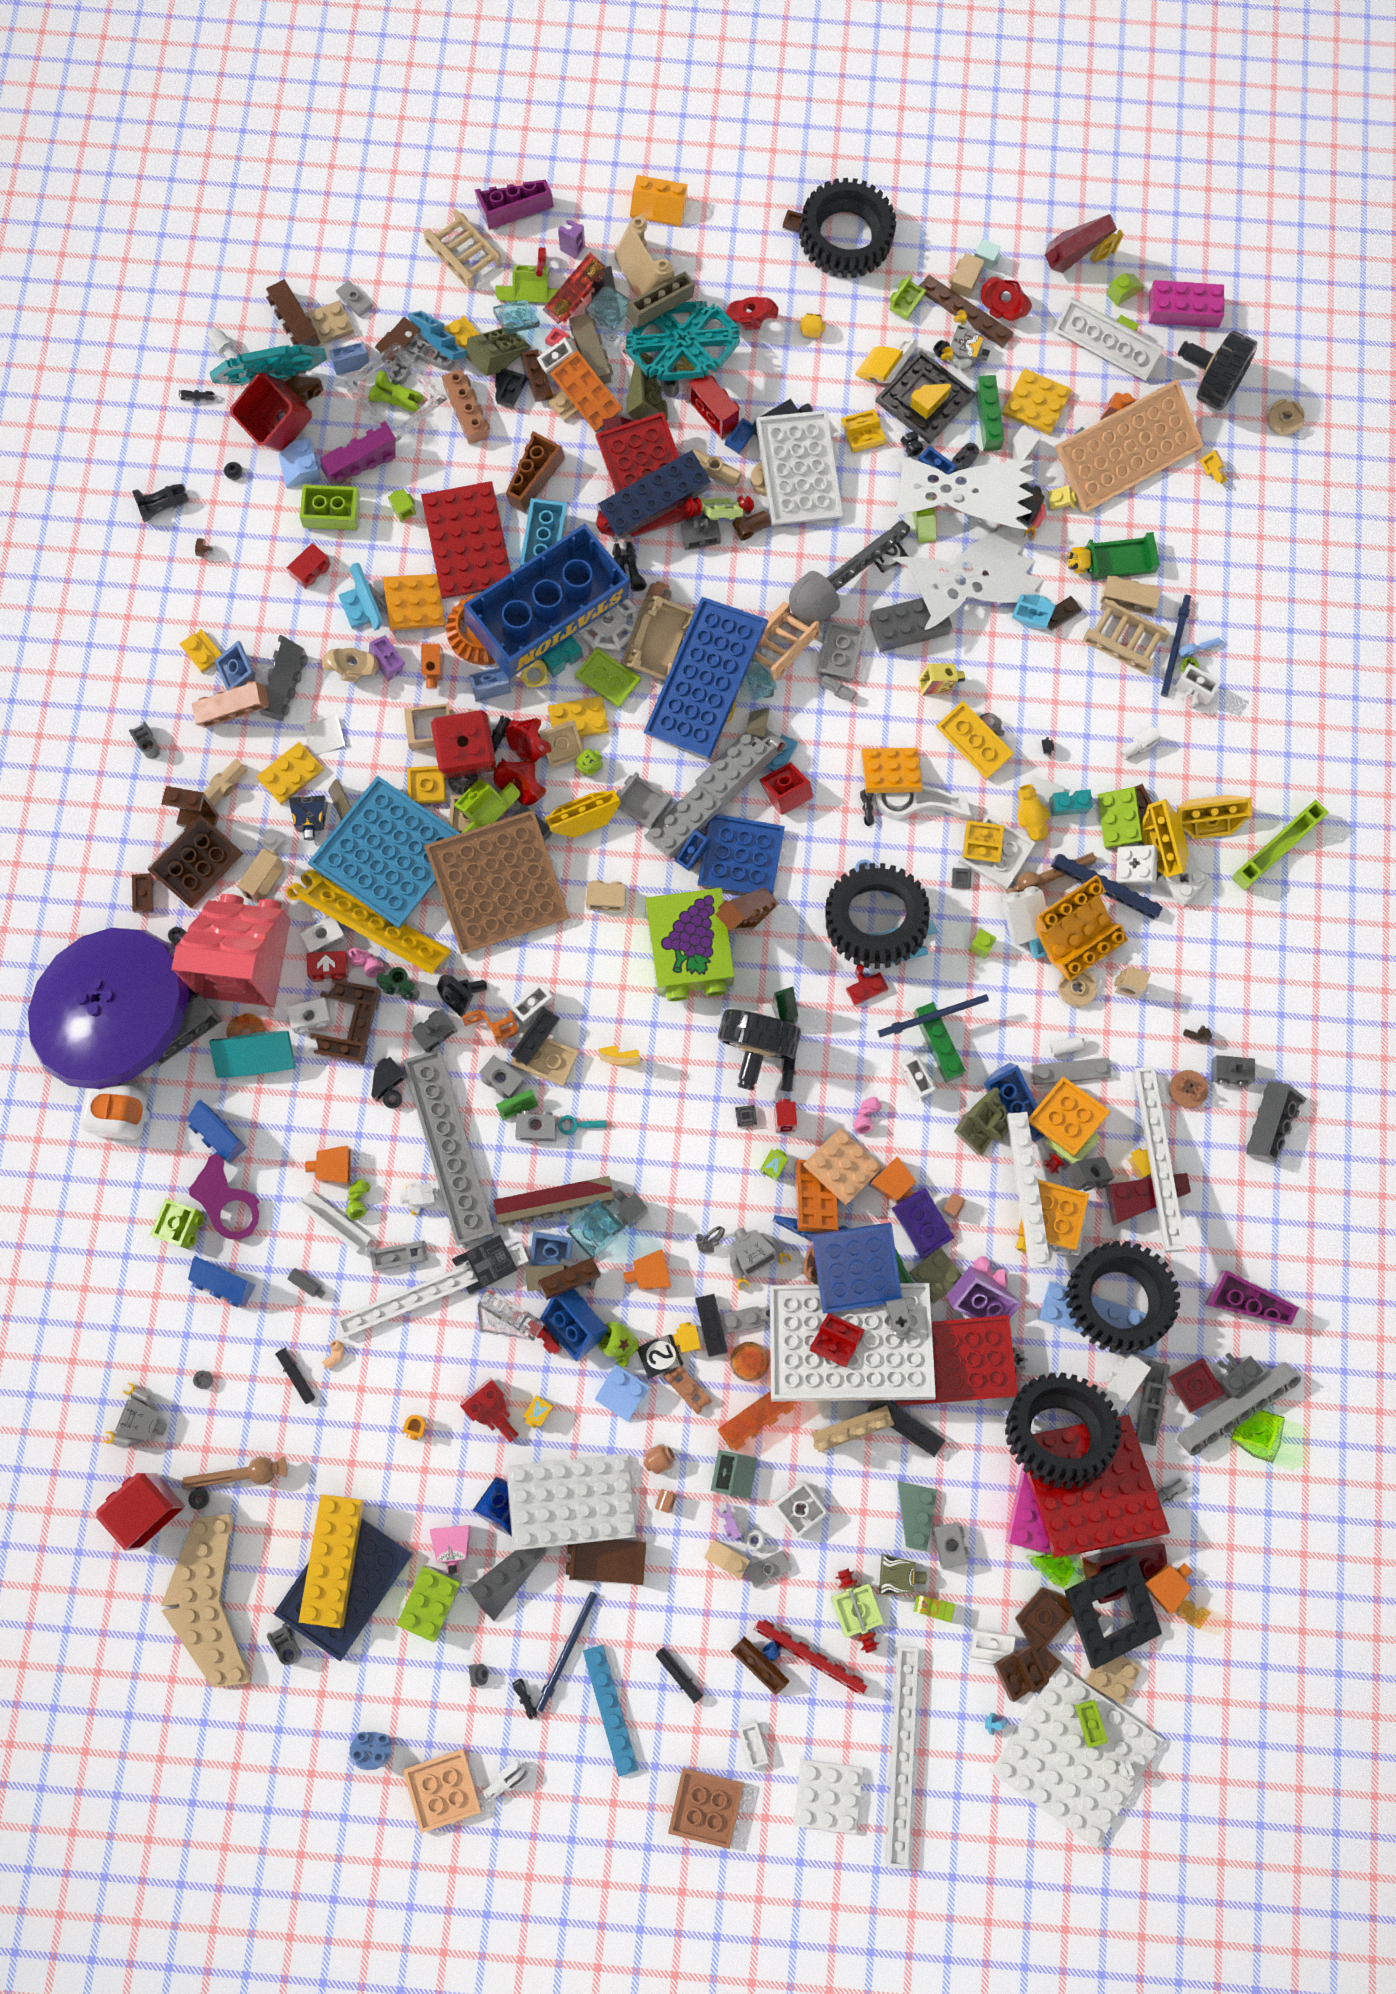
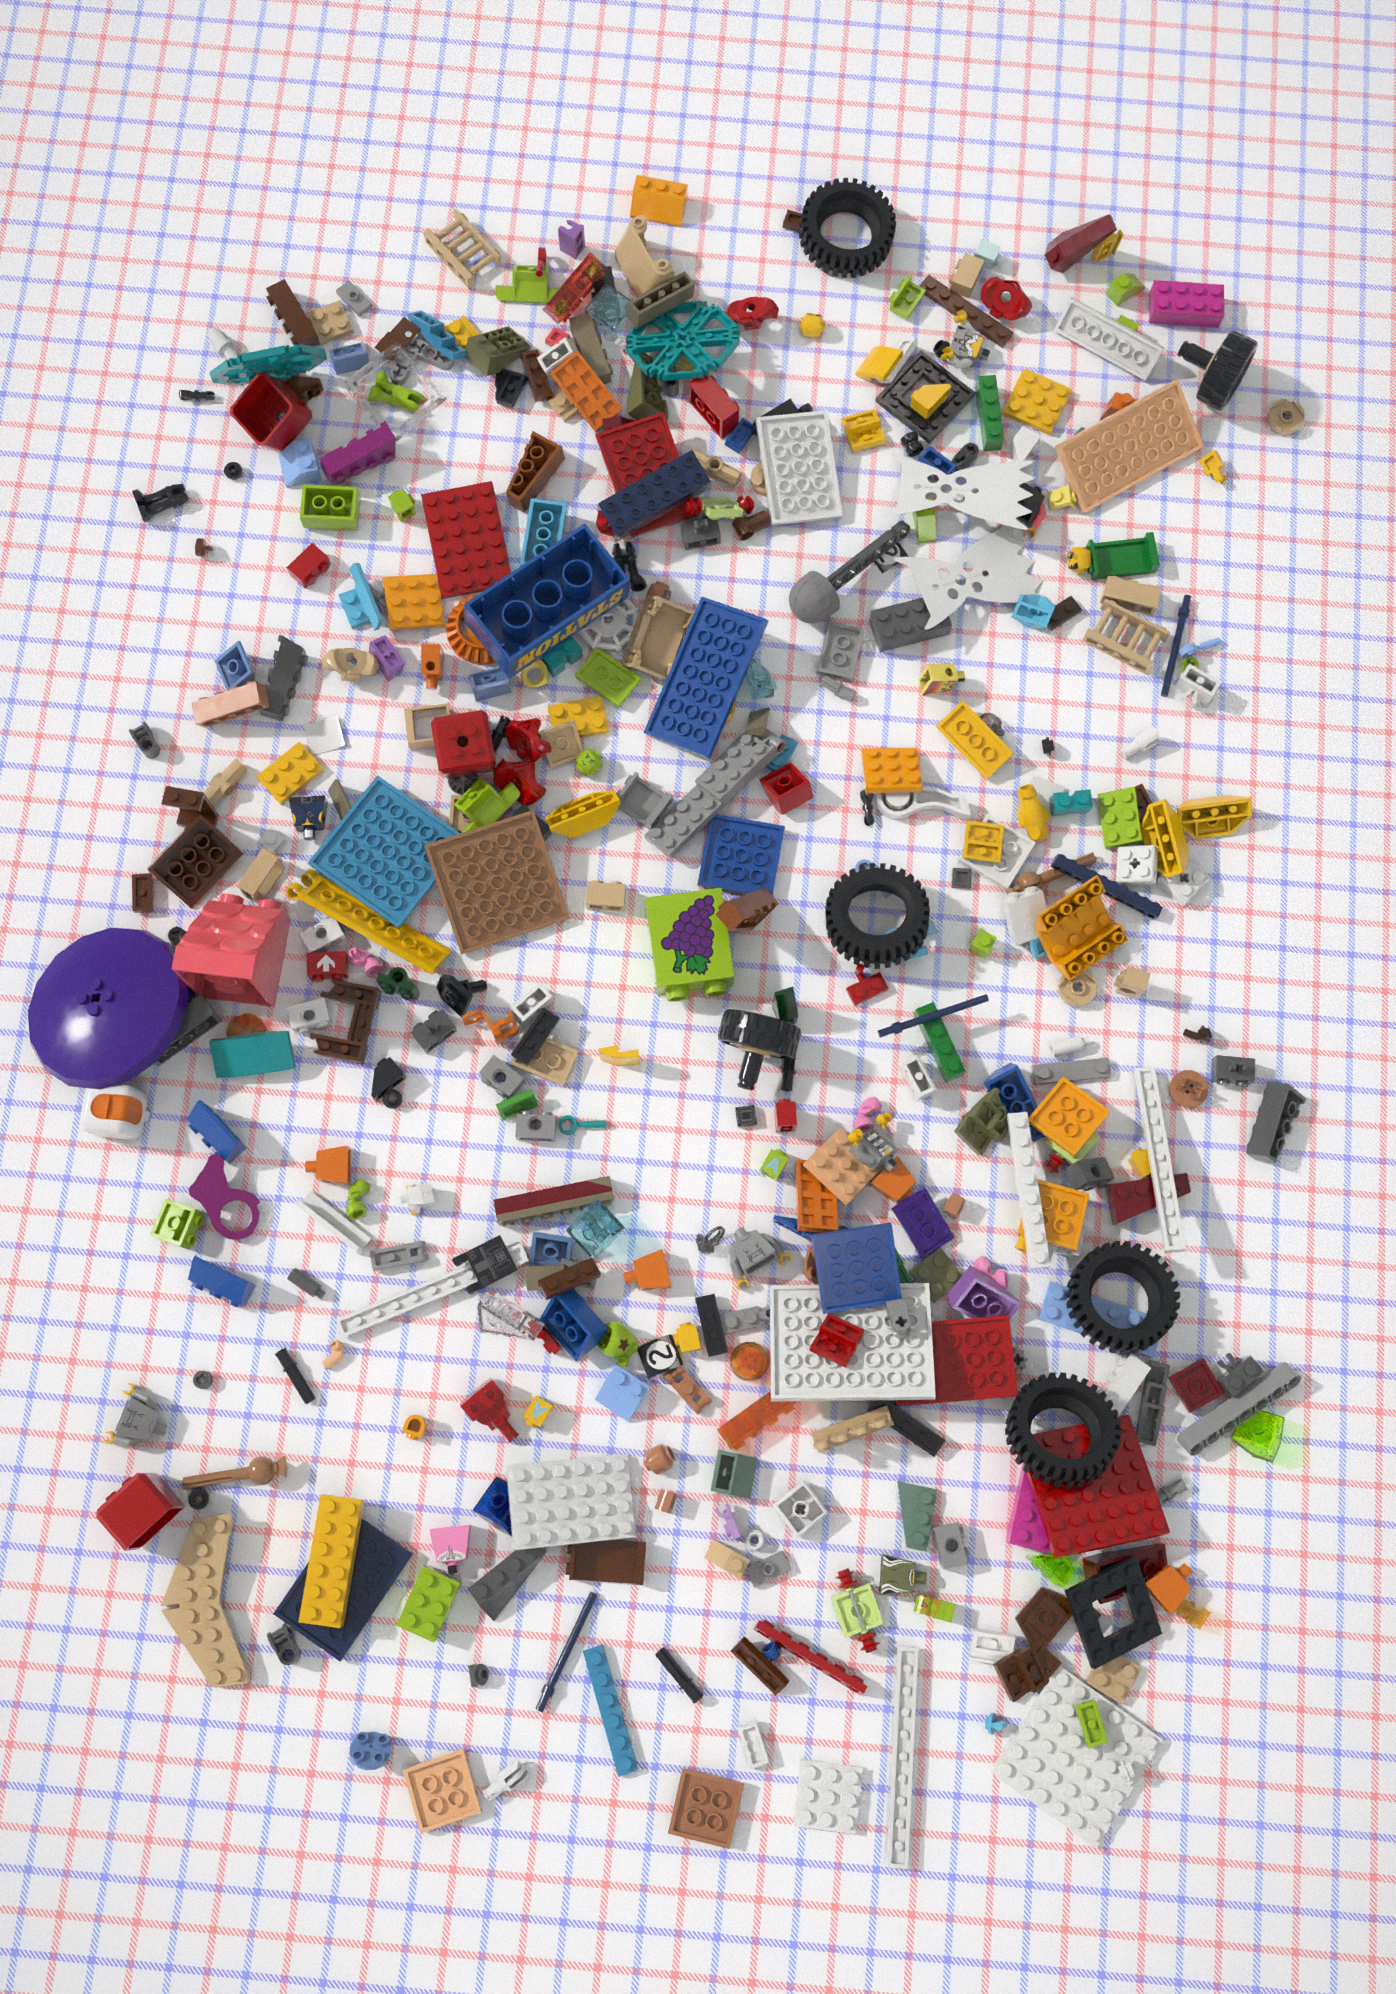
yellow plate [179,629,222,673] -> none
light grey plate [403,1049,495,1246] -> none
yellow plate [407,766,446,804] -> none
nougat brick [441,369,490,445] -> none
magenta wedge [474,179,554,230] -> none
clear light blue plate [493,300,540,334] -> none
black piece [512,1678,538,1720] -> none
dark grey brick [614,1189,648,1228] -> none
blue brick [674,829,711,871] -> none
light nougat fence [753,601,820,681] -> none
magenta wedge [1204,1270,1299,1326] -> none
lime arch [1231,799,1329,891] -> none
none -> torso [848,1112,898,1172]

